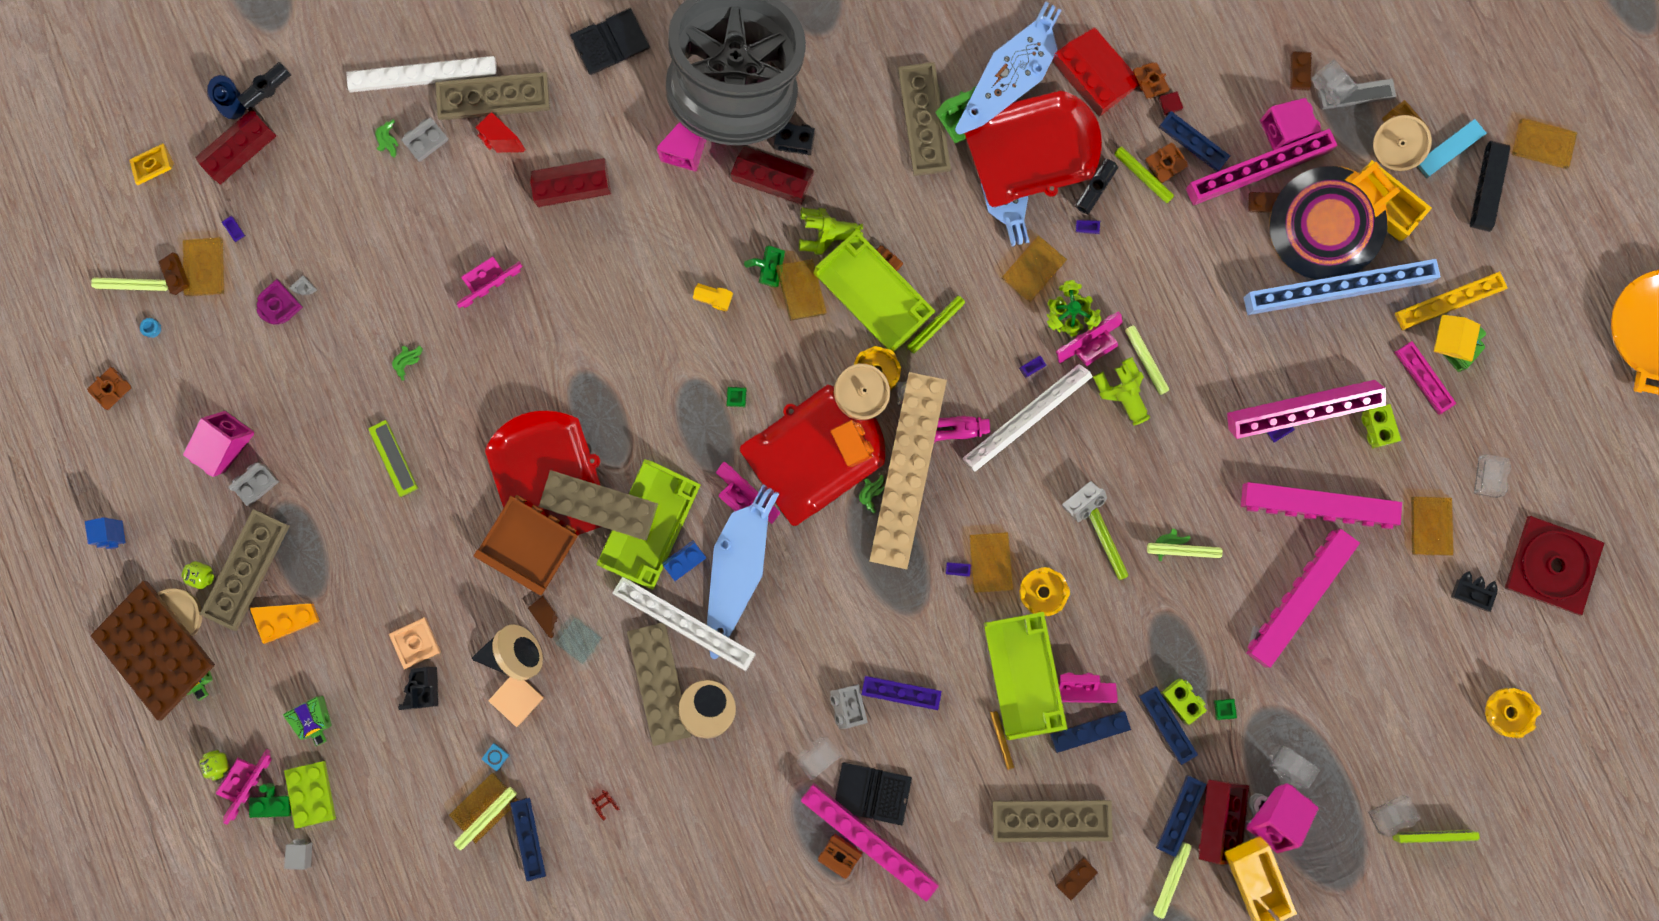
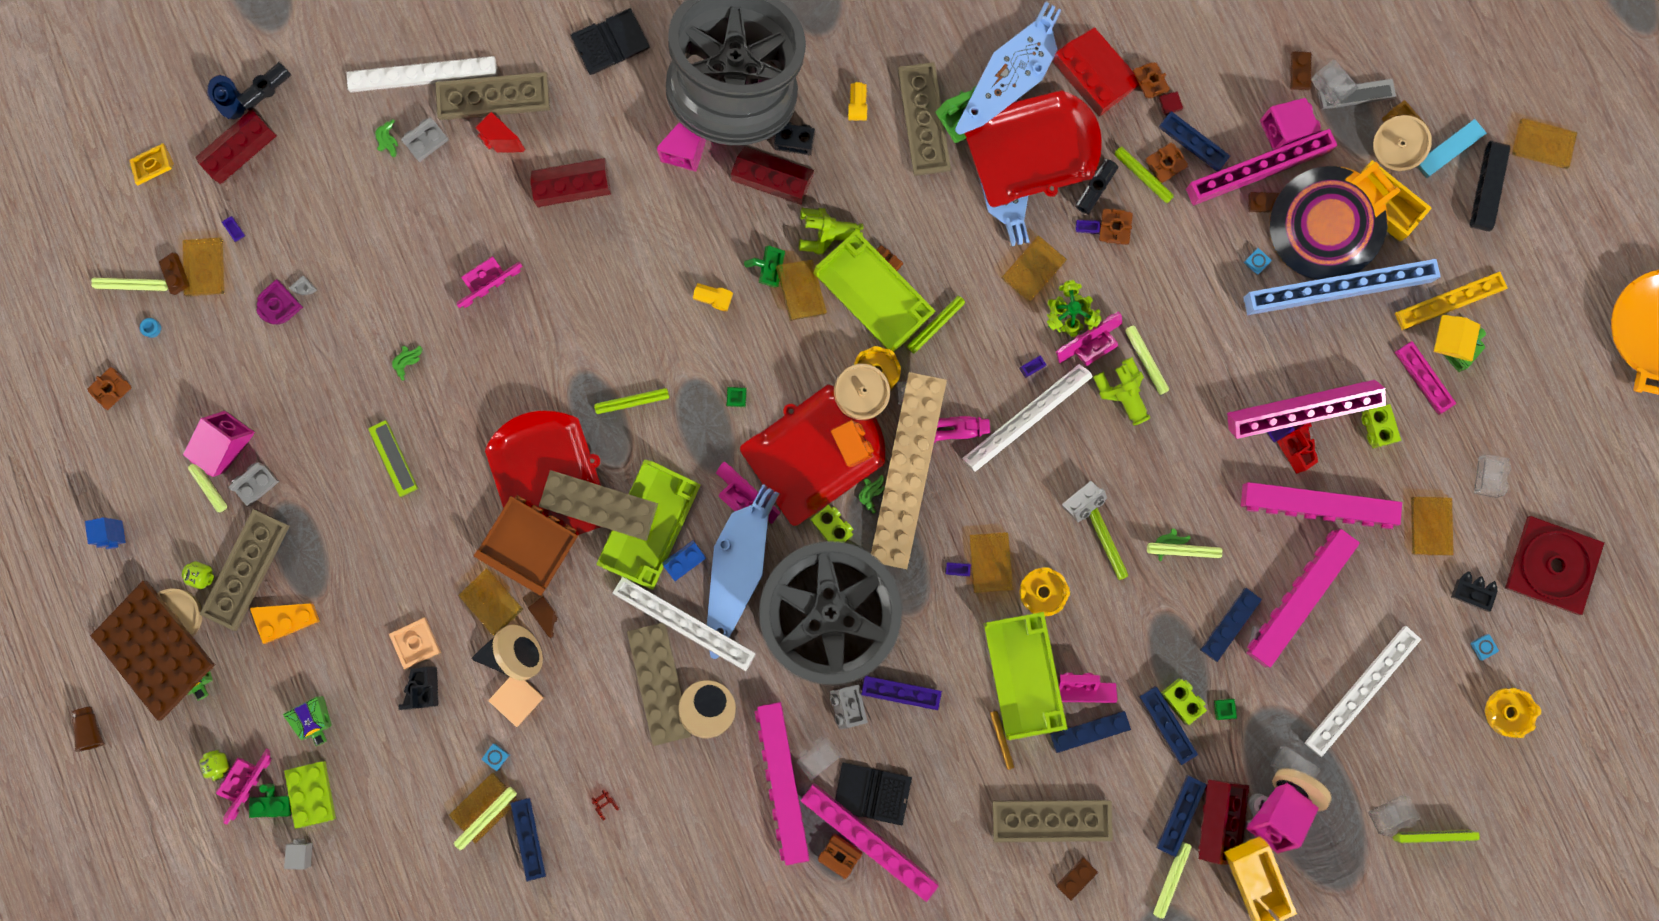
clear light blue piece [556,618,602,664] -> none
none -> reddish brown plant [72,707,105,752]
none -> yellowish green axle [188,463,227,512]
none -> clear yellow tile [458,568,524,636]
none -> lime axle [594,388,669,414]
none -> dark pink brick [755,702,809,865]
none -> dark grey wheel [759,541,902,685]
none -> lime brick [811,505,854,543]
none -> yellow piece [848,82,867,121]
none -> dark orange piece [1099,209,1133,245]
none -> dark blue plate [1200,588,1262,662]
none -> dark azure tile [1244,248,1272,275]
none -> tan piece [1272,769,1332,811]
none -> red slope [1277,422,1318,474]
none -> white plate [1304,626,1421,757]
none -> dark azure tile [1470,634,1499,660]

